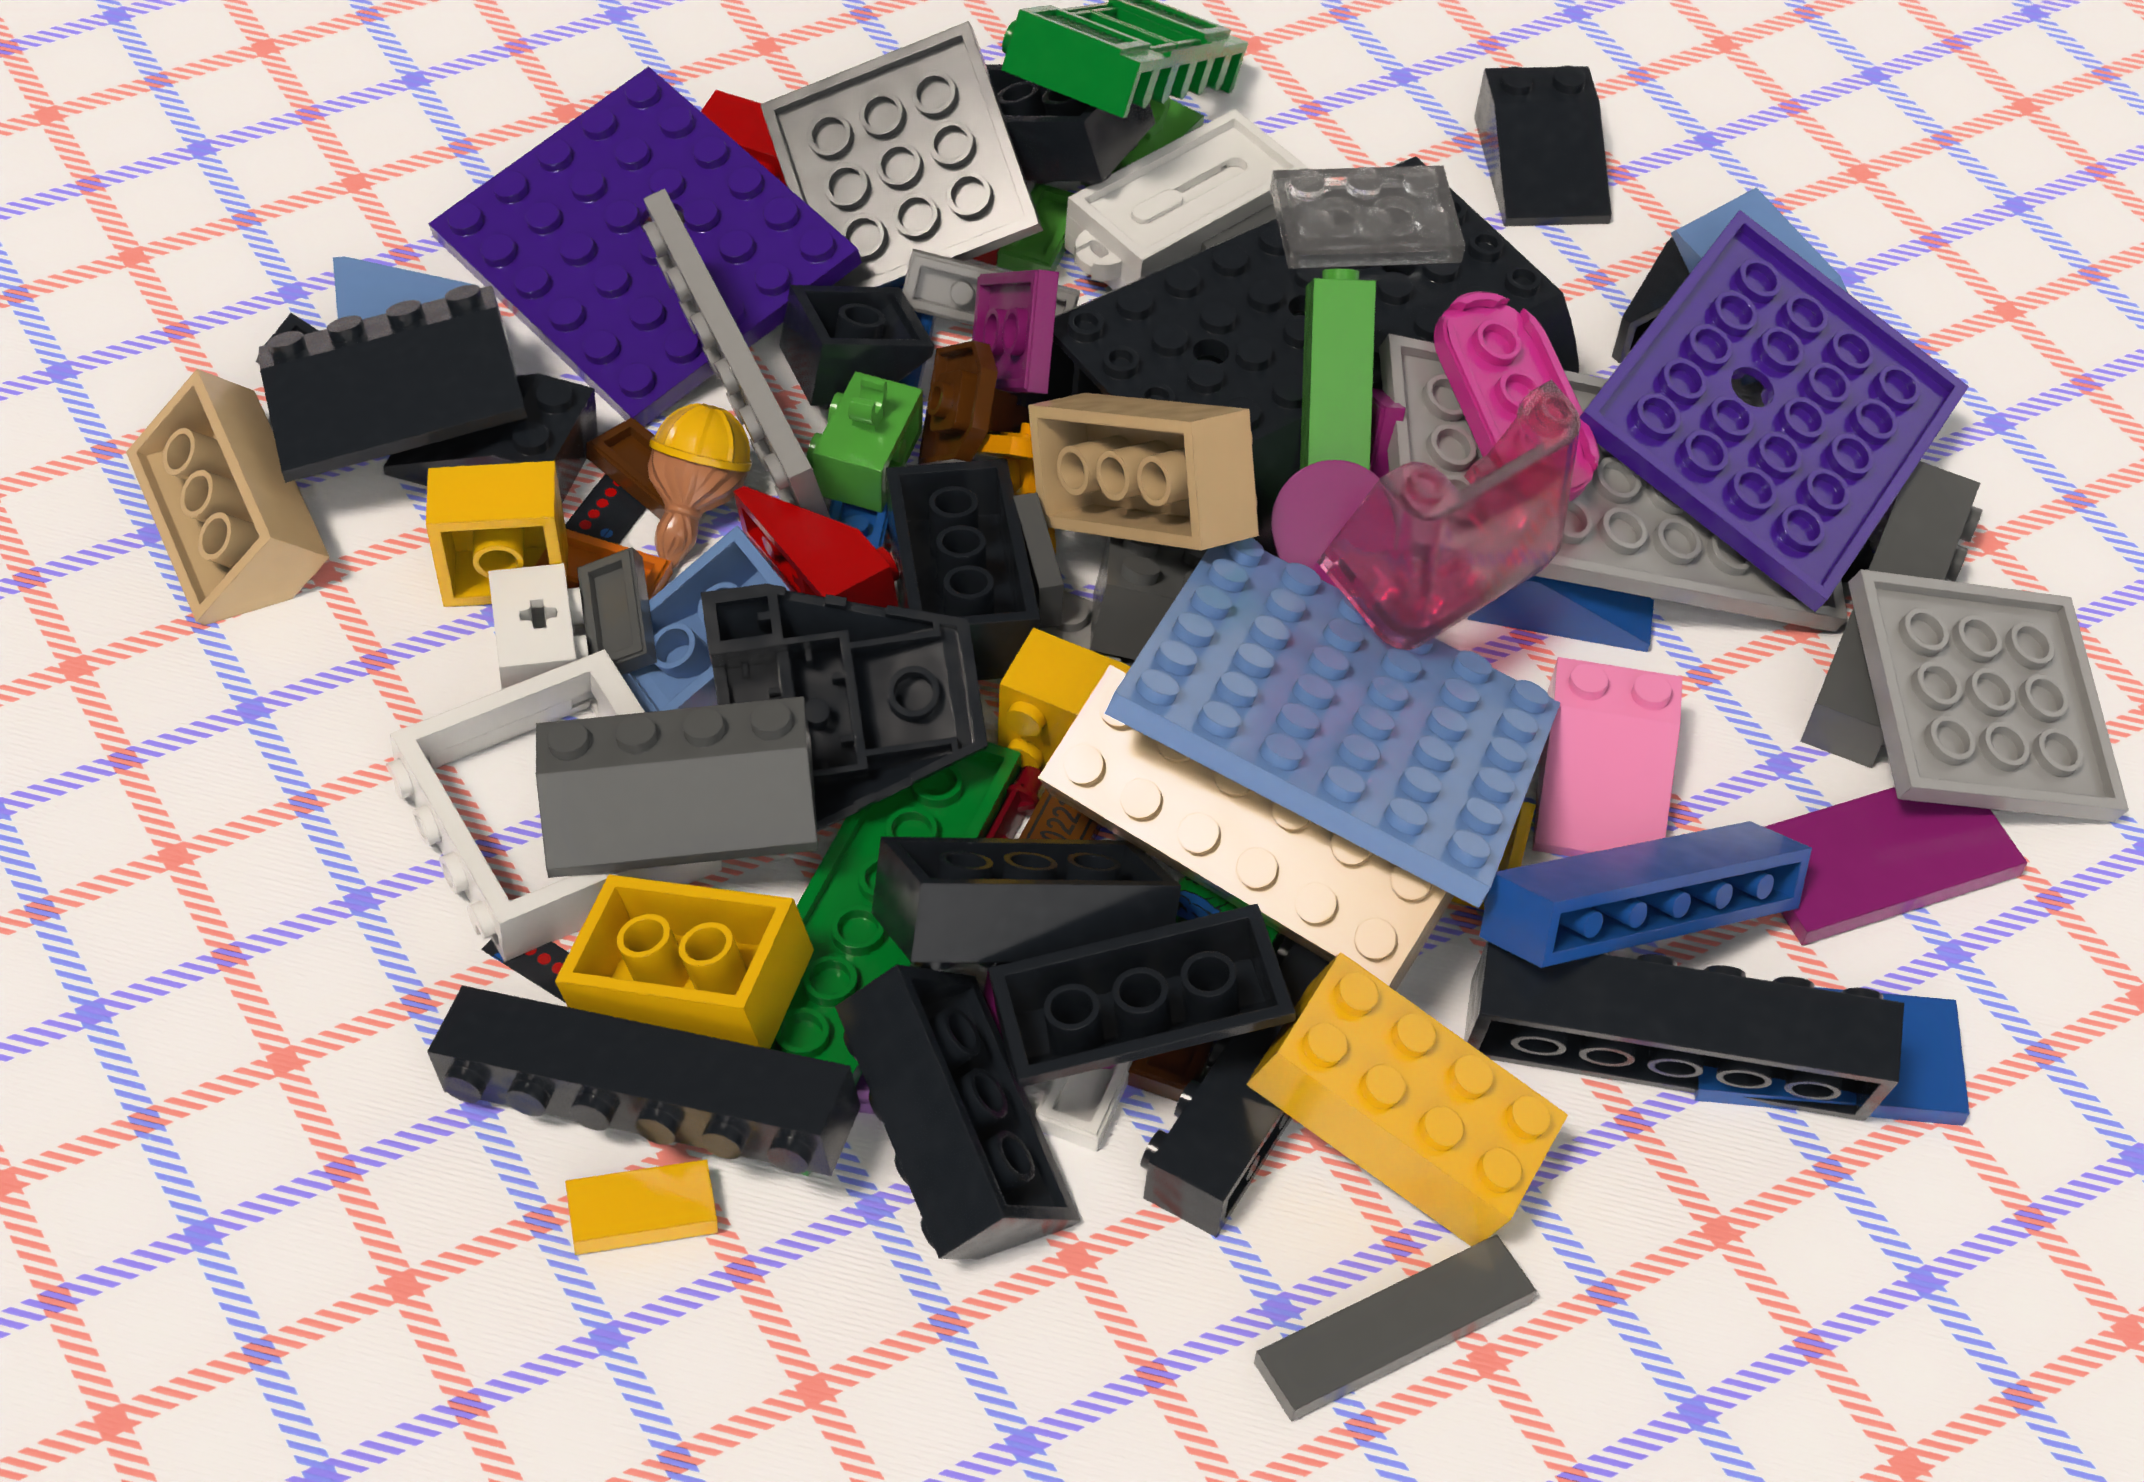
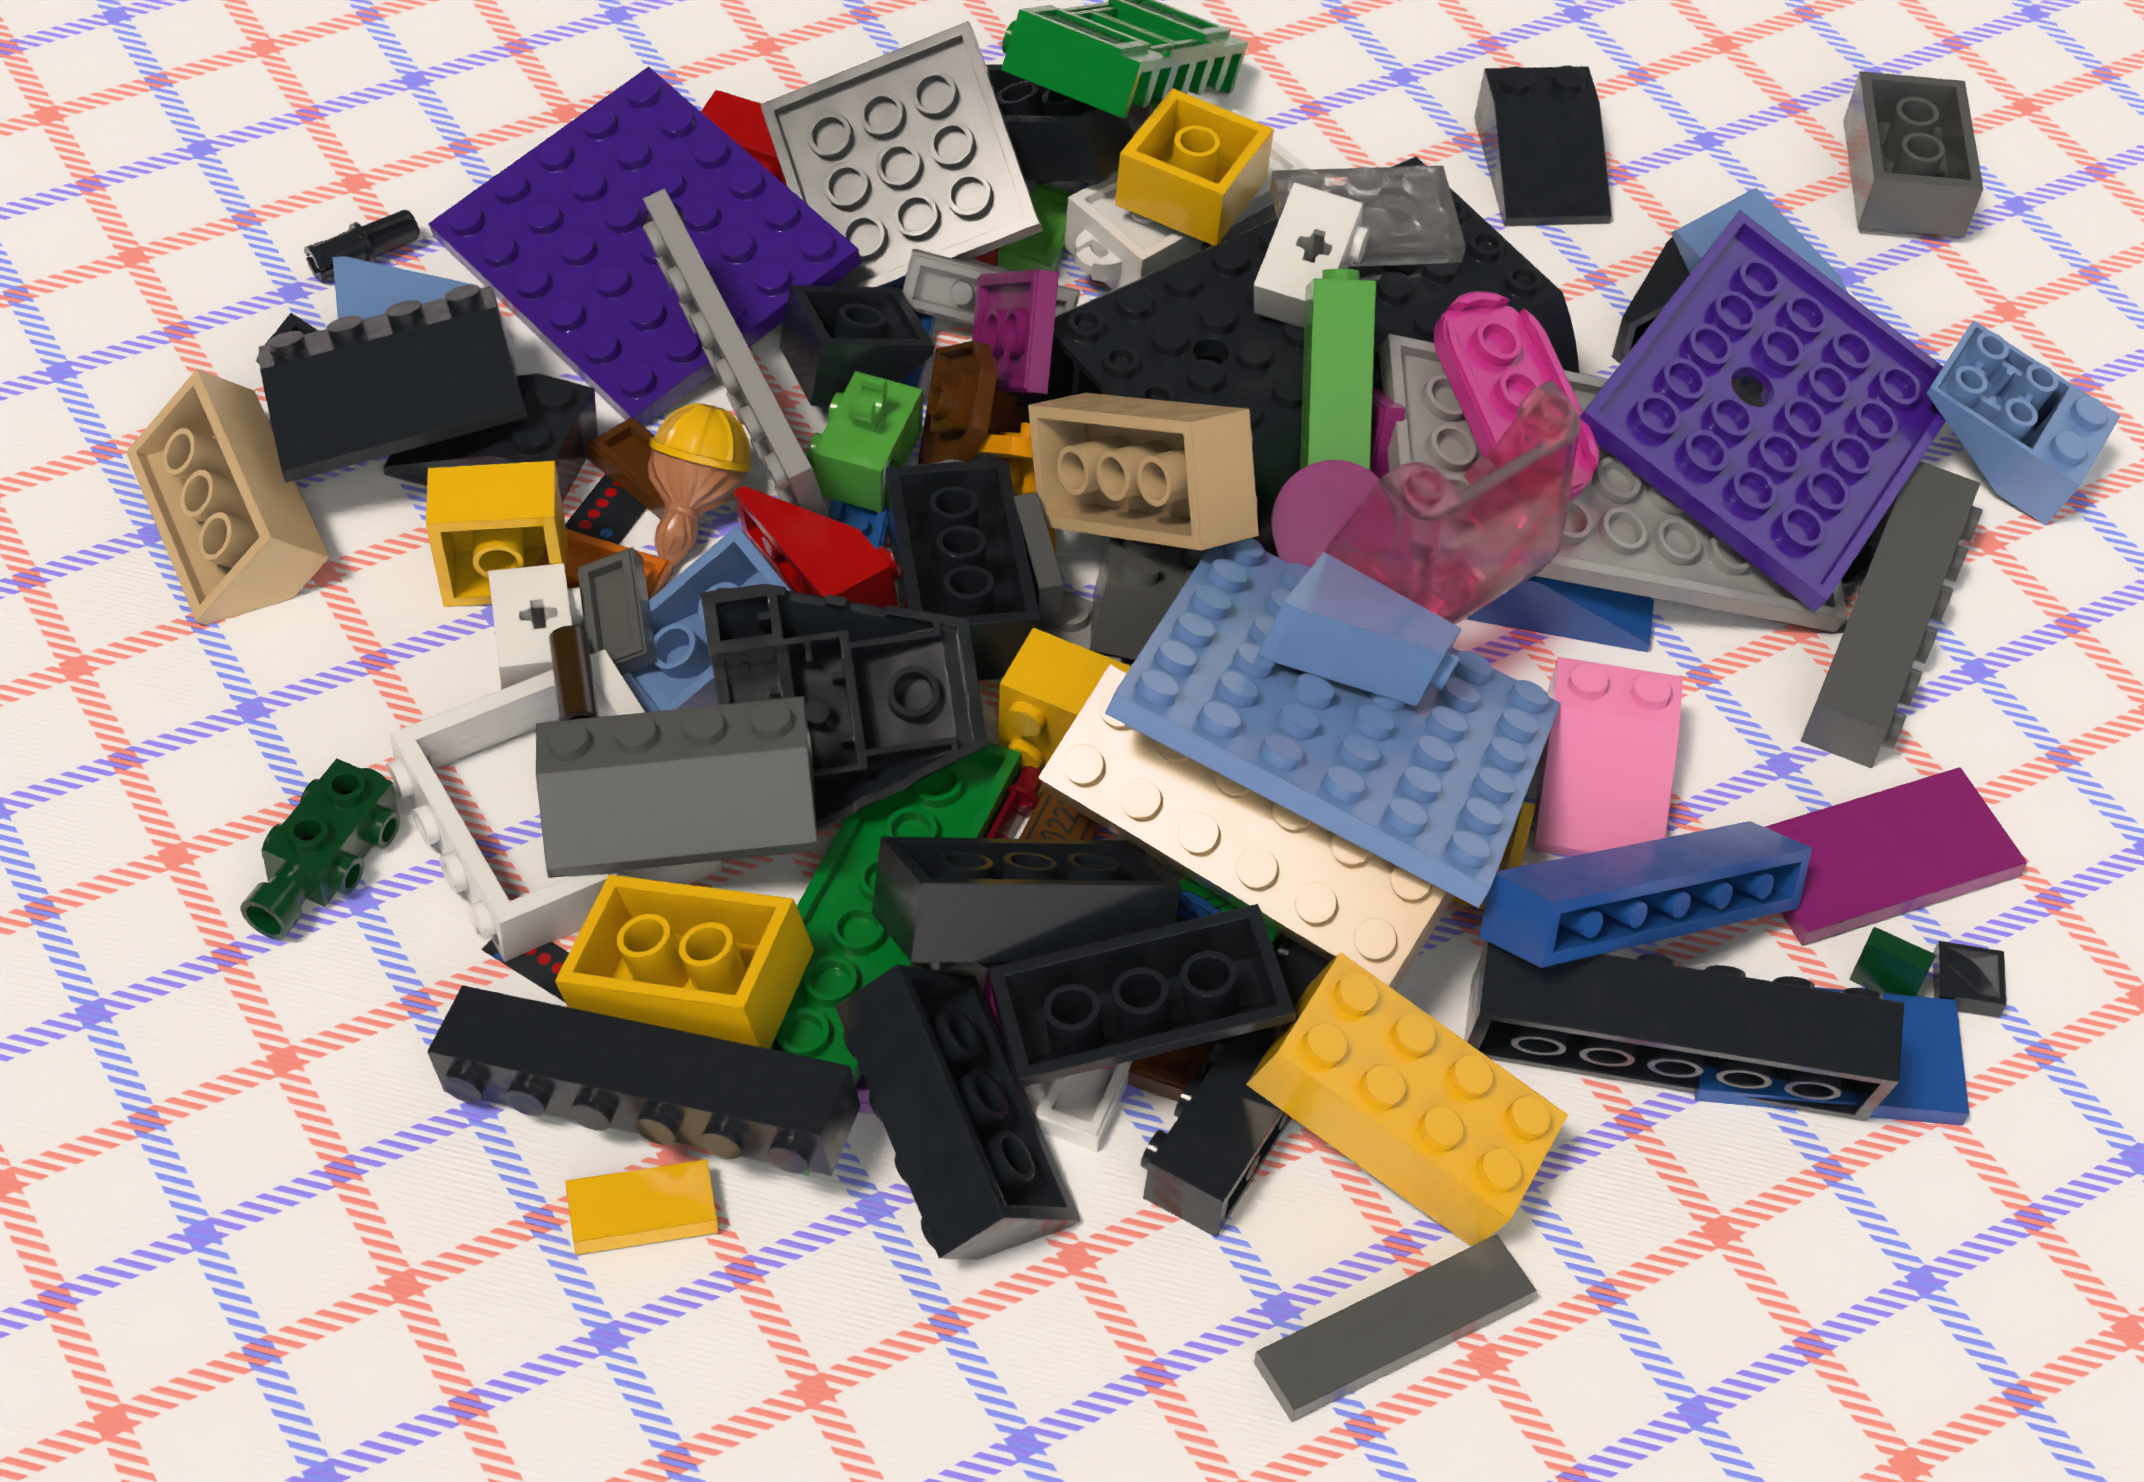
light grey plate [1848,569,2129,822] -> none
none -> dark green brick [240,758,400,940]
none -> black axle [304,210,420,281]
none -> dark brown hinge [549,626,599,721]
none -> yellow brick [1115,88,1274,245]
none -> white brick [1253,182,1370,328]
none -> medium blue slope [1258,552,1462,706]
none -> dark grey brick [1843,71,1984,237]
none -> dark green tile [1849,927,1936,996]
none -> medium blue slope [1926,320,2121,526]
none -> black tile [1933,941,2007,1017]

